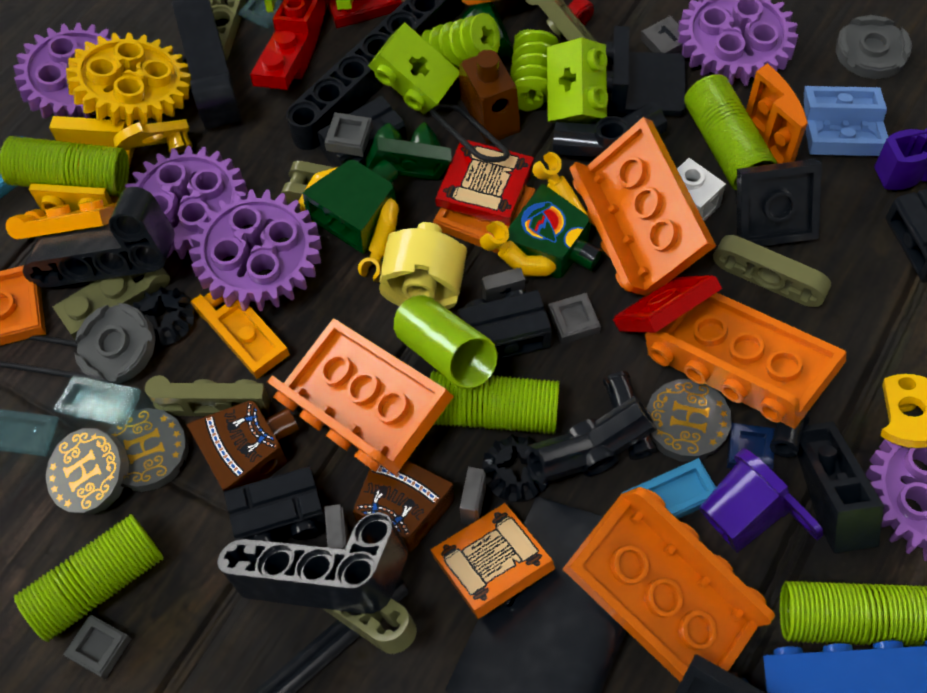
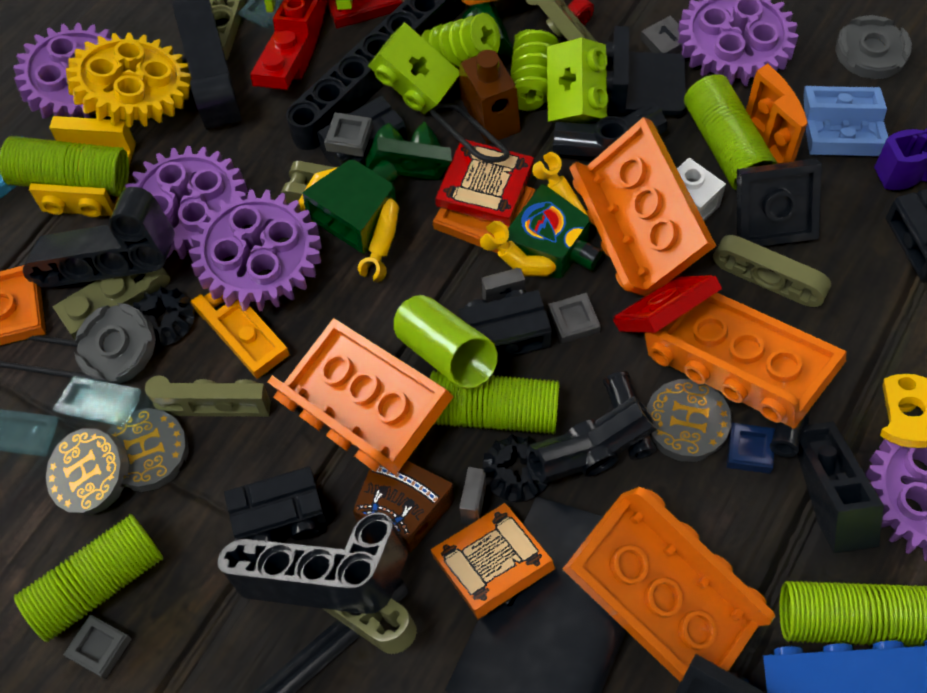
light orange plate [5,199,116,239] -> none
yellow piece [113,119,193,154] -> none
reddish brown torso [187,401,299,492] -> none
flat silver tile [324,504,349,549] -> none
light yellow brick [379,222,467,309] -> none
dark azure tile [621,458,716,519] -> none
dark purple container [699,448,823,553] -> none

